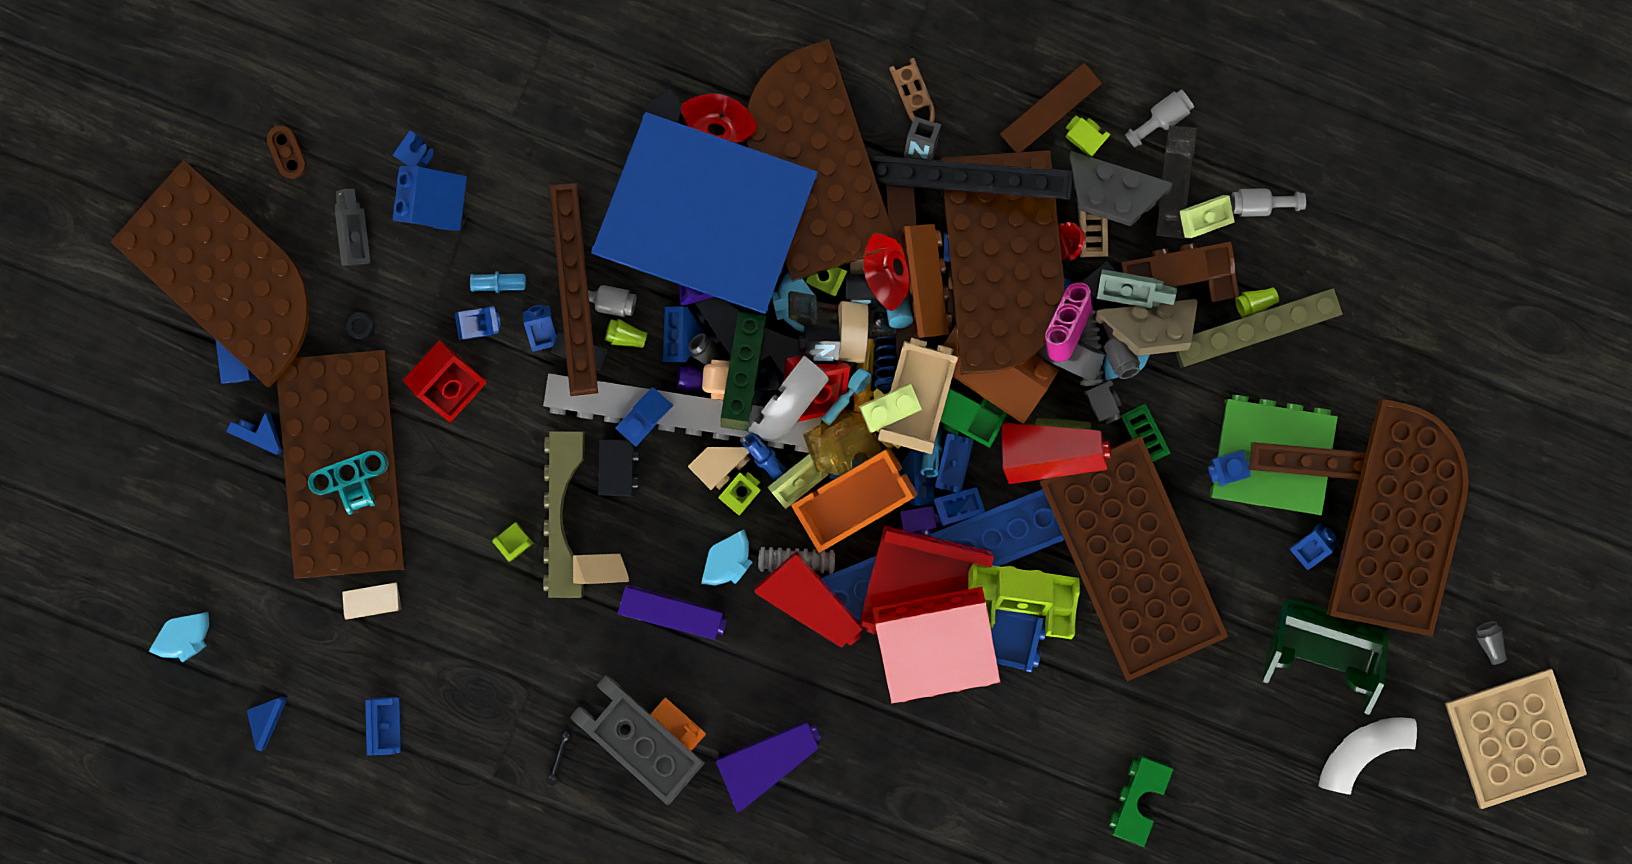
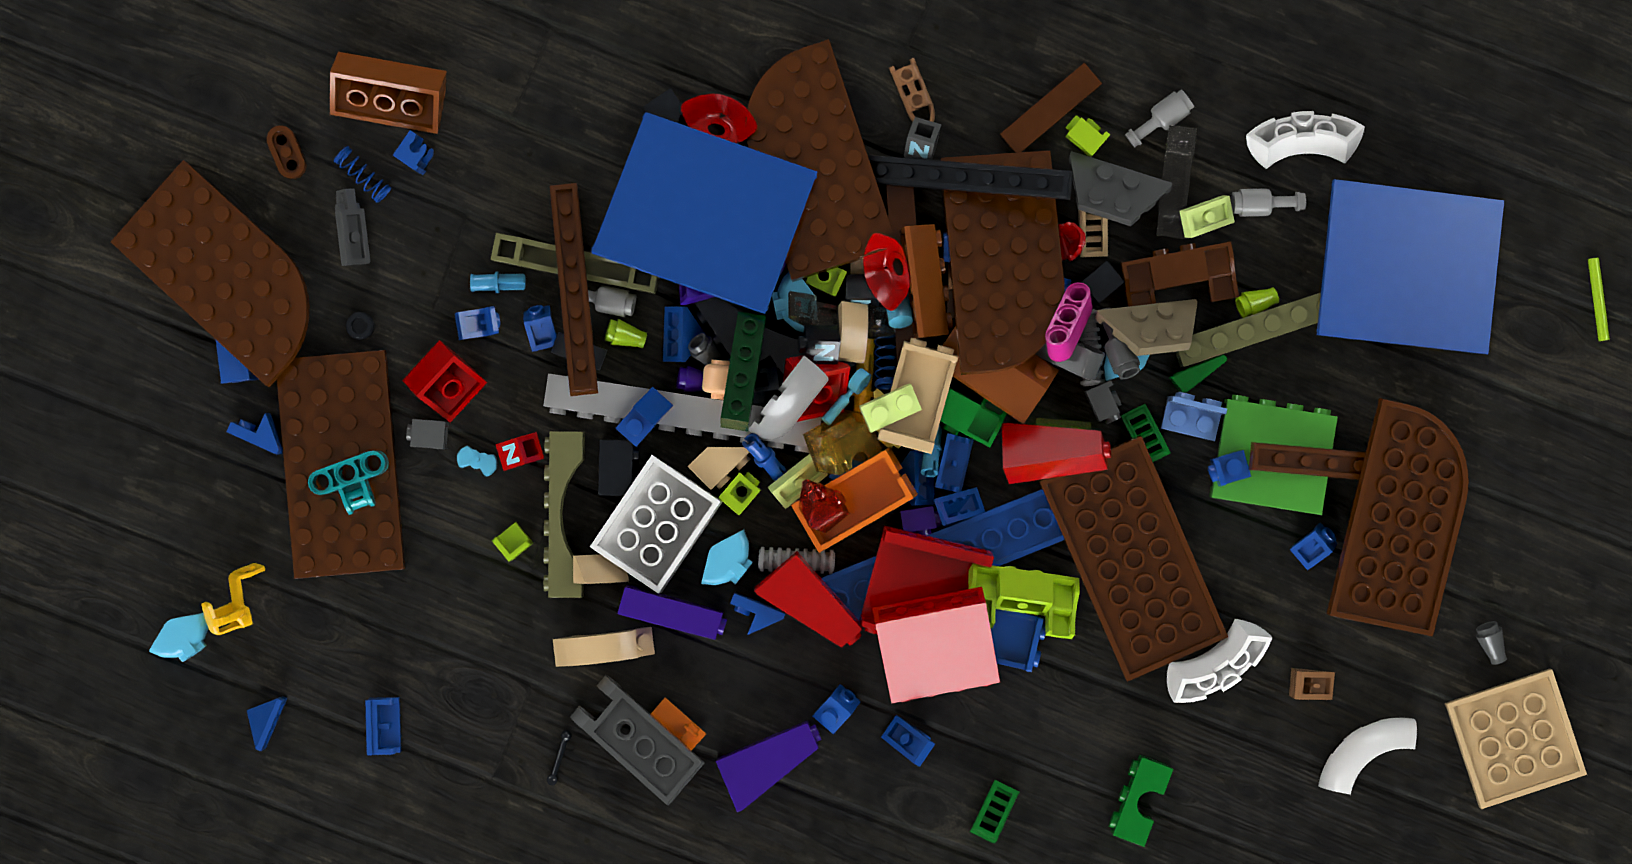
tan slope [342,582,402,620] -> none
blue panel [393,166,467,231] -> none
sand green hinge [1097,269,1177,309] -> none
dark green windscreen [1263,599,1389,715] -> none
none -> yellow piece [201,563,265,635]
none -> dark orange slope [330,52,447,134]
none -> blue piece [334,146,391,203]
none -> dark grey brick [406,419,449,449]
none -> medium azure piece [457,445,497,477]
none -> olive arch [491,233,659,294]
none -> red brick [496,432,544,471]
none -> tan arch [553,627,655,667]
none -> white slope [590,455,722,594]
none -> blue slope [730,592,786,634]
none -> clear red slope [799,479,850,533]
none -> blue bracket [813,684,860,734]
none -> blue slope [881,715,935,767]
none -> green slope [970,780,1019,843]
none -> medium blue bracket [1160,392,1227,441]
none -> white brick [1167,619,1272,703]
none -> green slope [1168,355,1227,393]
none -> white brick [1246,111,1365,169]
none -> medium nougat slope [1289,668,1335,700]
none -> blue piece [1317,179,1504,354]
none -> lime bar [1588,258,1610,341]

